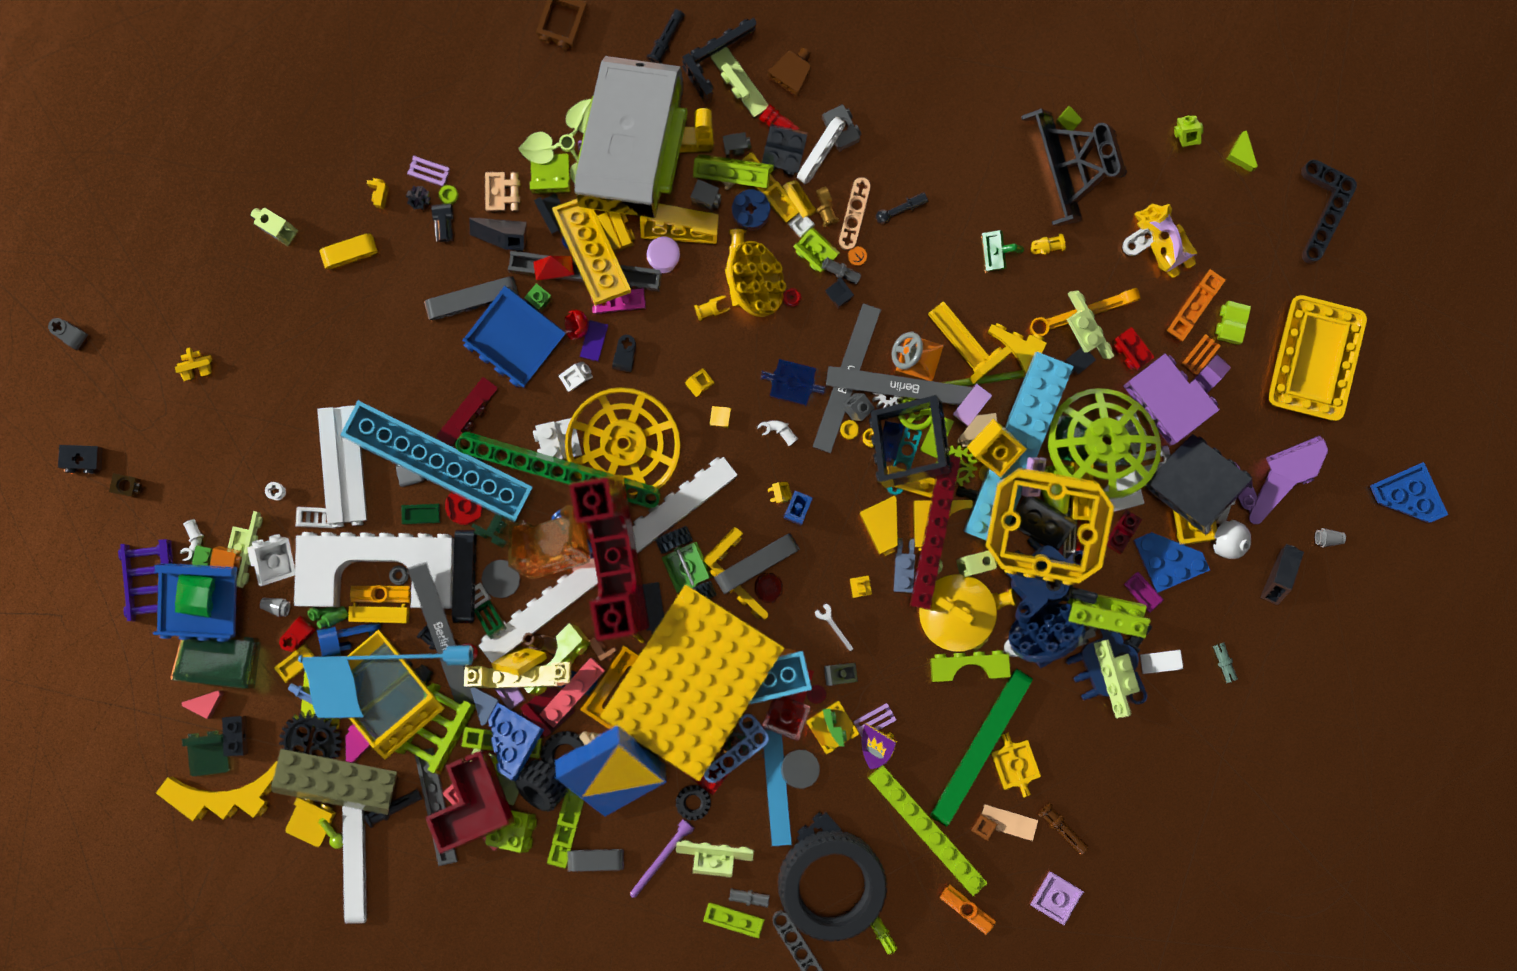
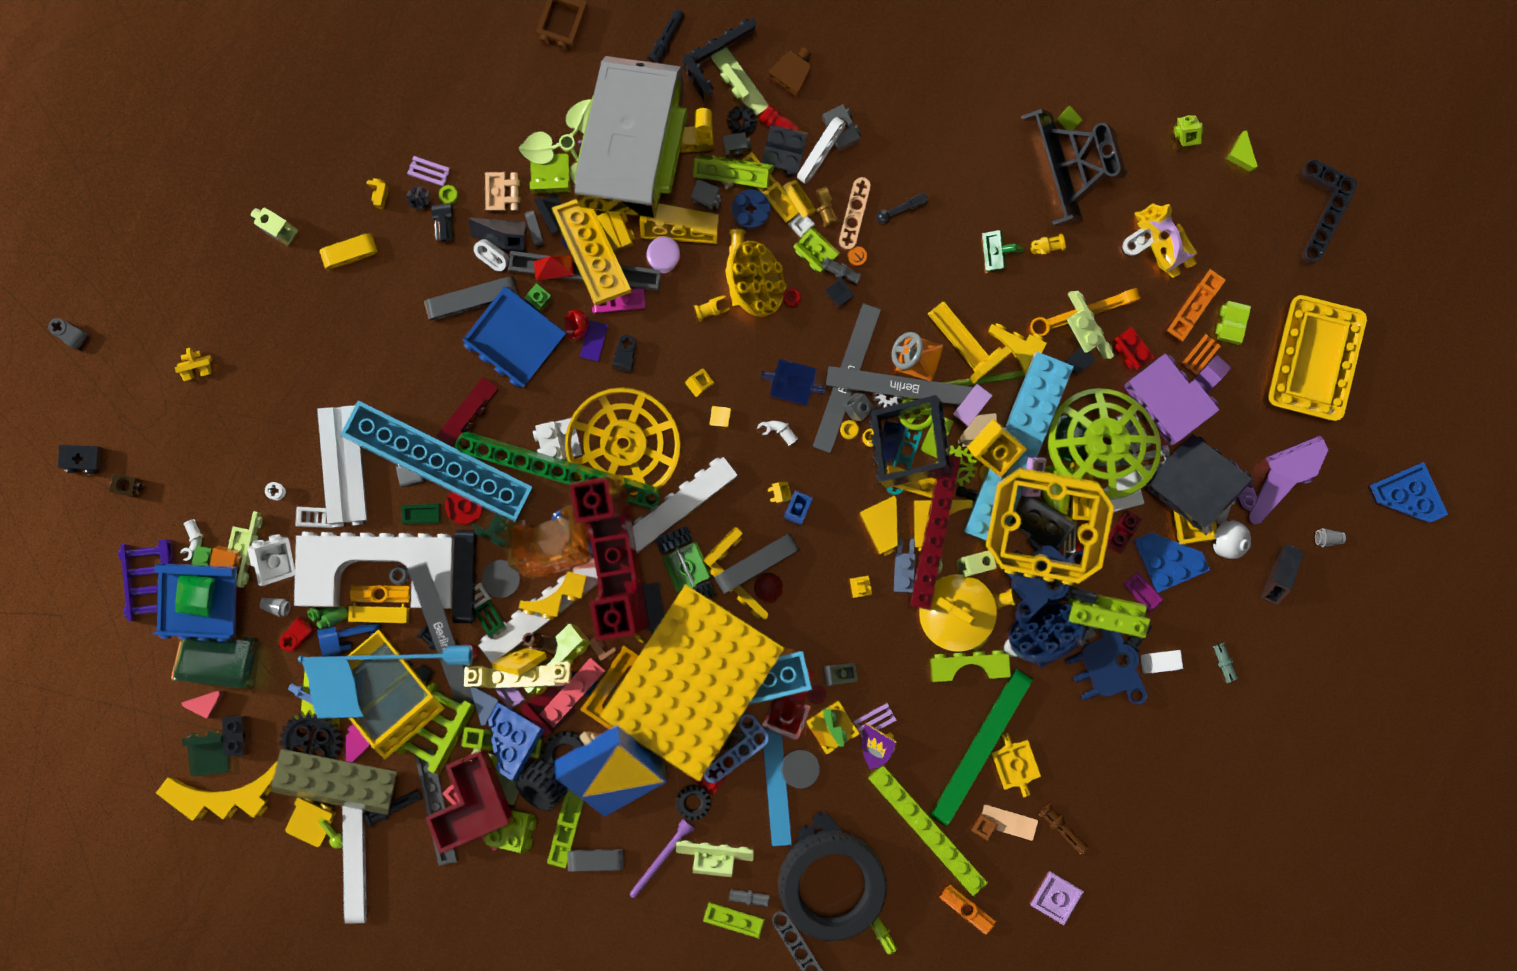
yellow tile [274,644,315,683] -> none
white bracket [559,361,593,392] -> none
white flag [815,604,853,651] -> none
yellowish green bracket [1094,640,1140,718] -> none
none -> white plate [474,239,509,271]
none -> yellow arch [519,571,588,620]
none -> dark grey beam [525,210,544,247]
none -> black gear [726,105,757,135]

